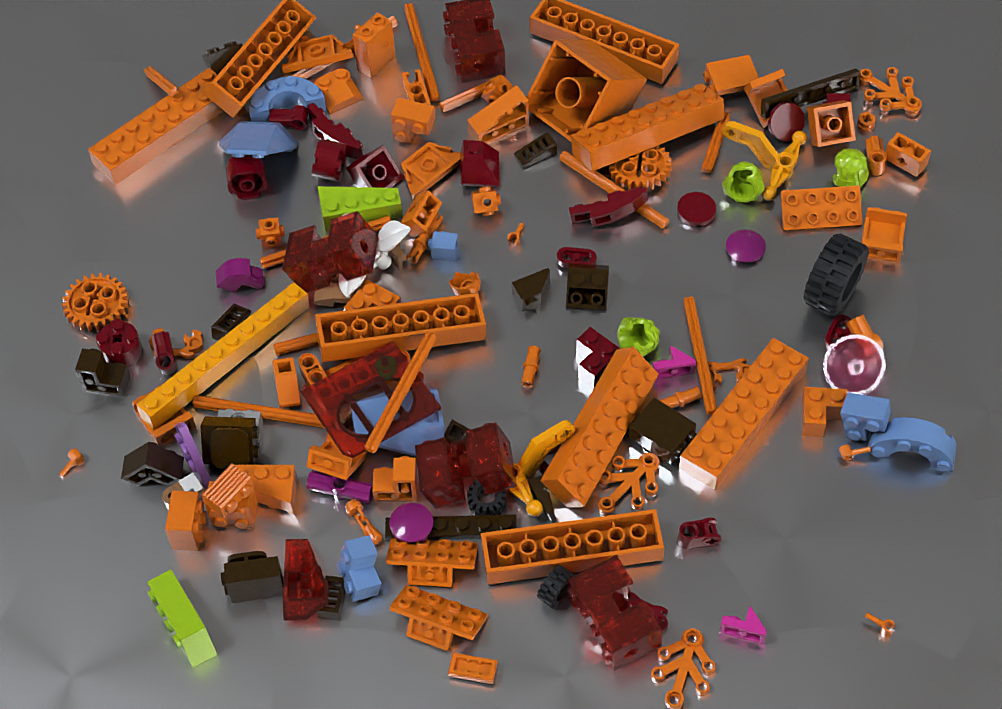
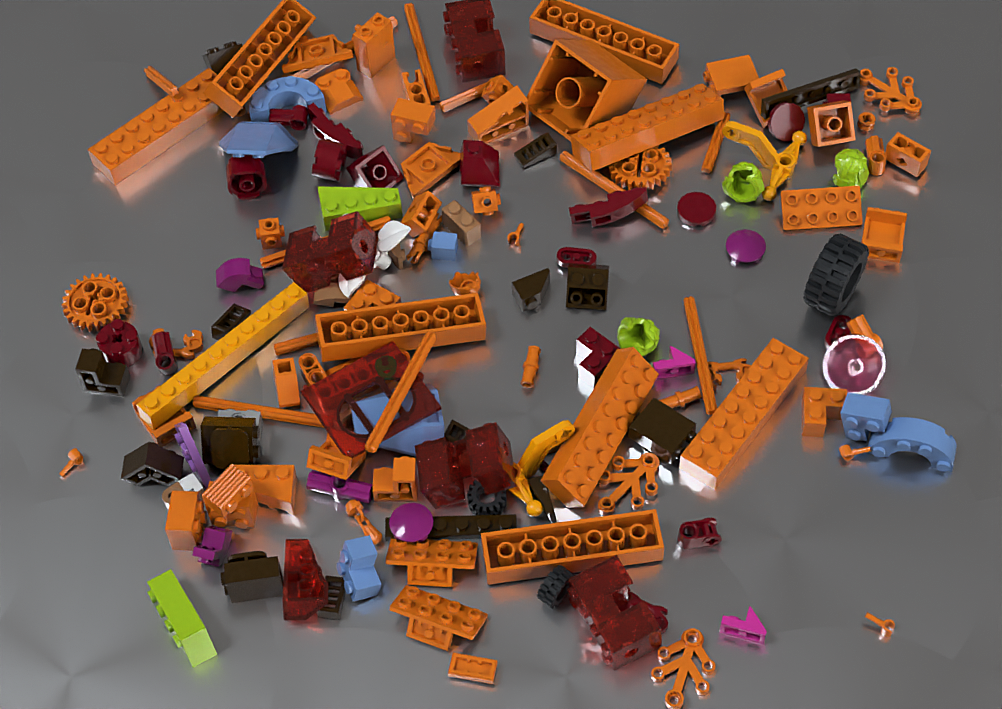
none -> magenta brick [192,525,233,567]
none -> medium nougat brick [442,200,481,247]

